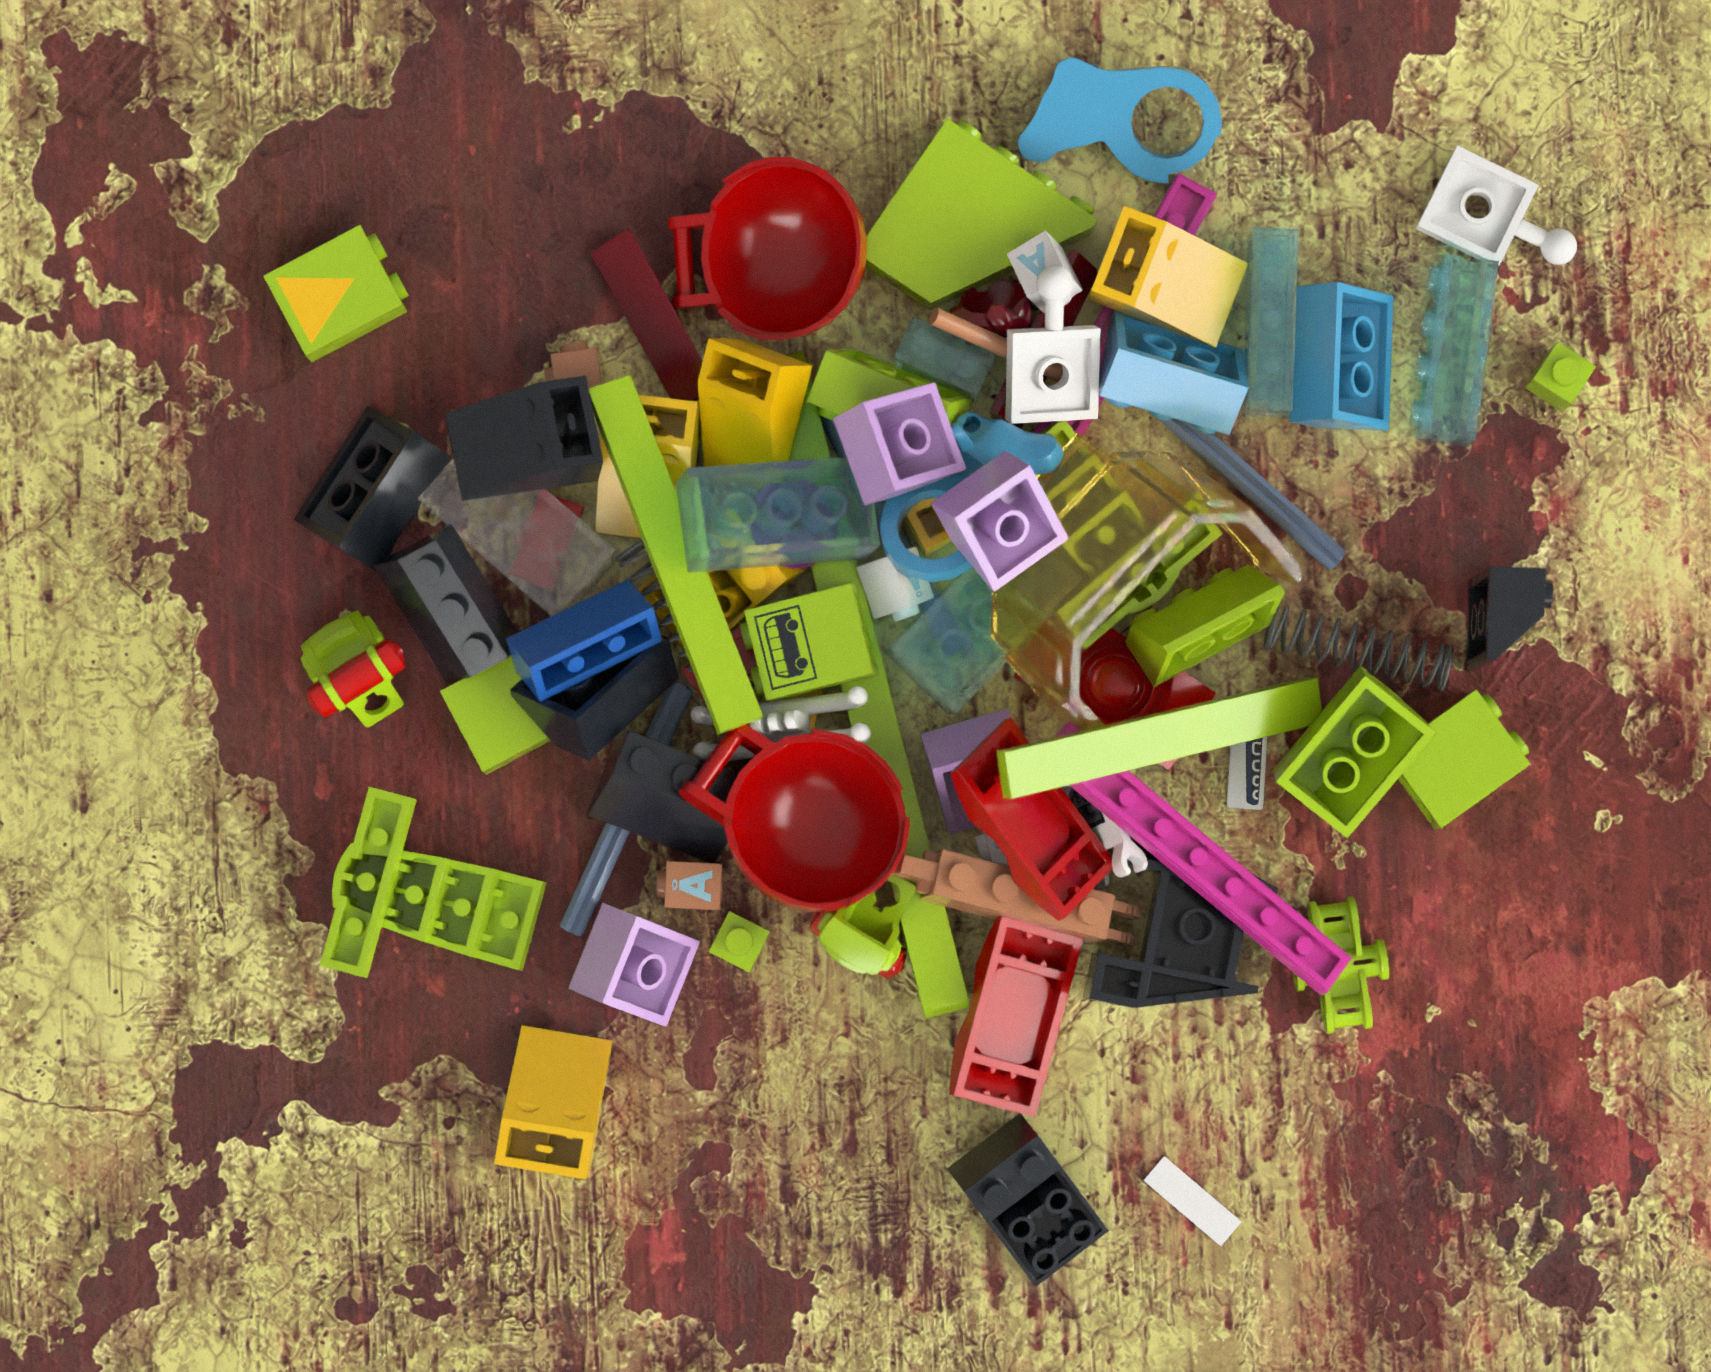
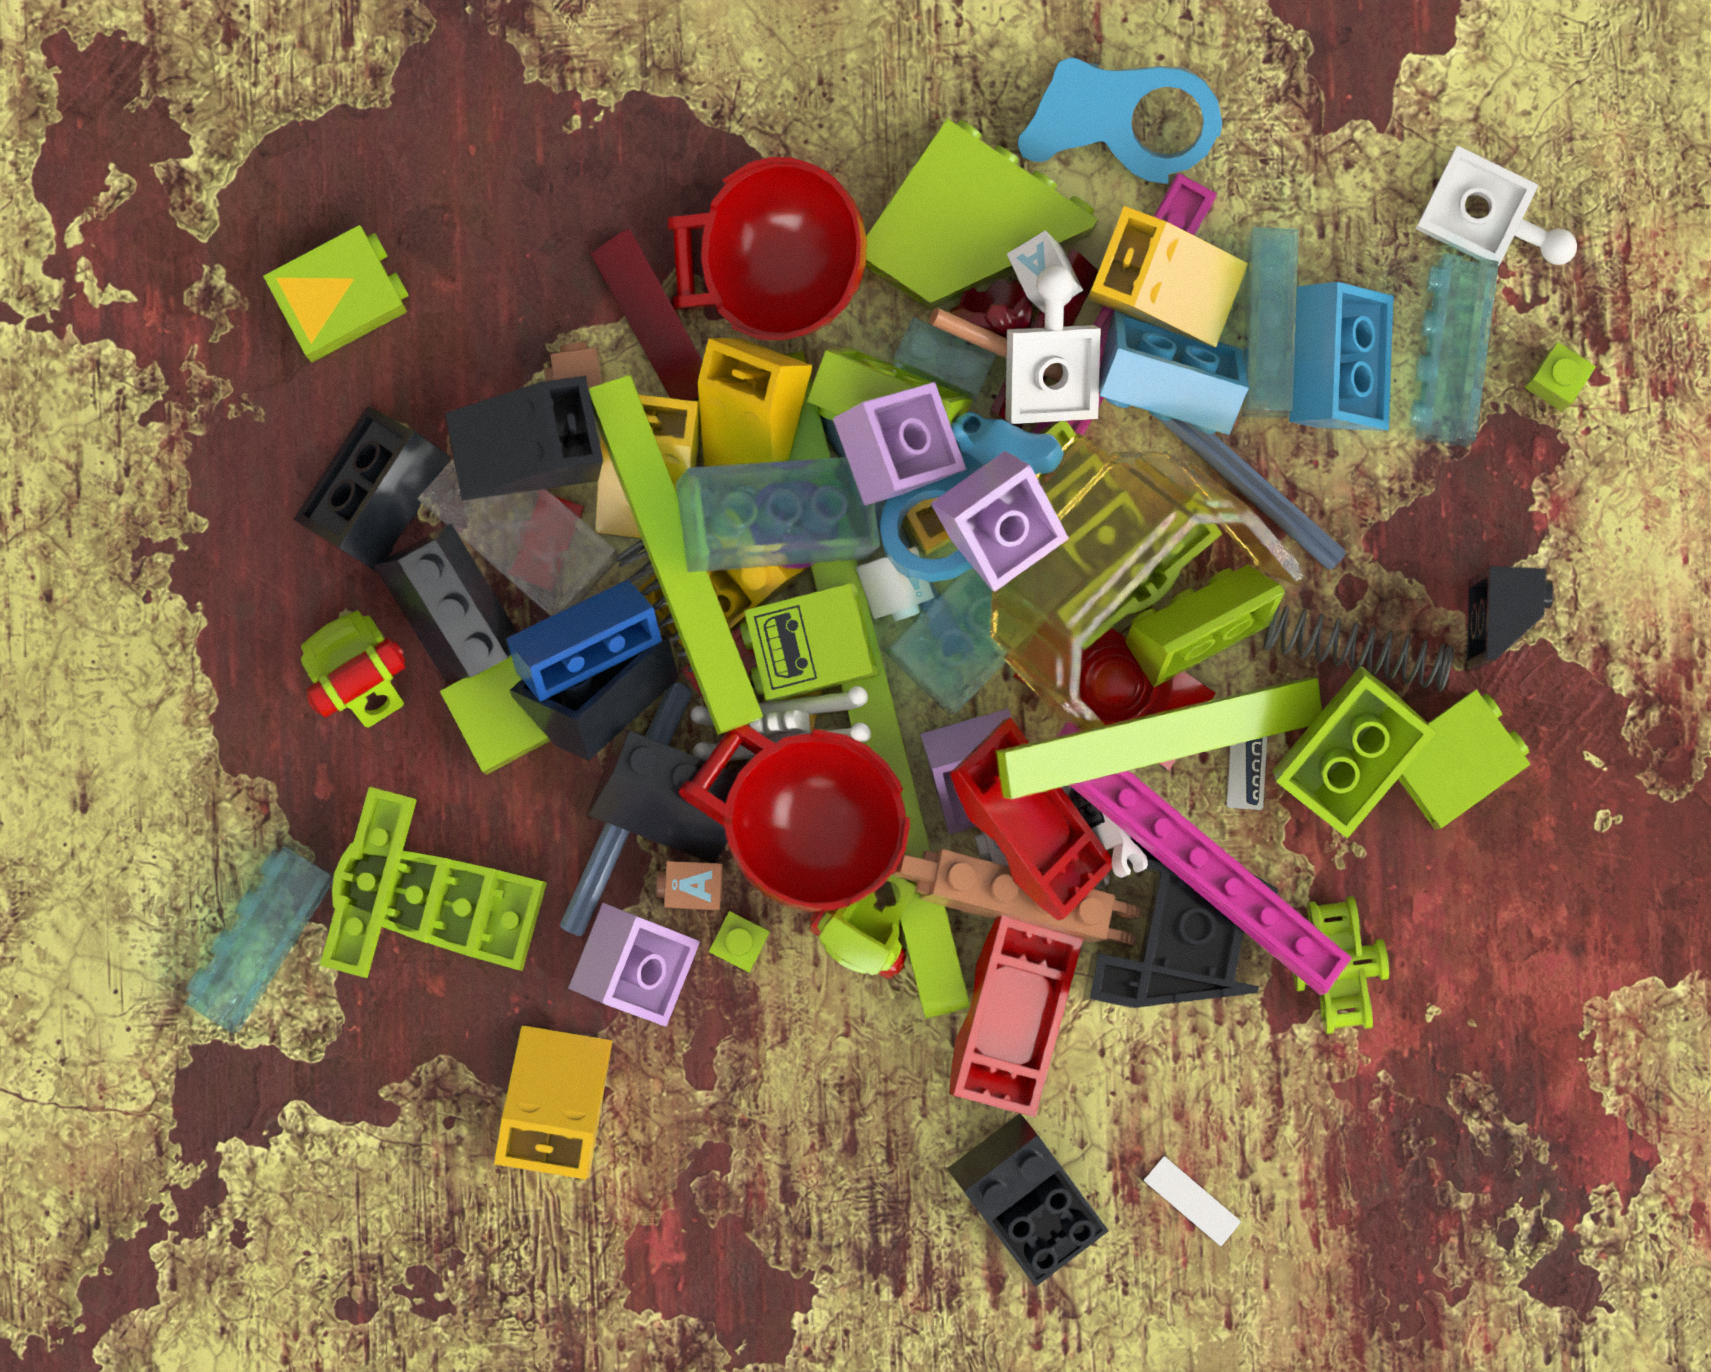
none -> clear light blue brick [185,846,334,1033]

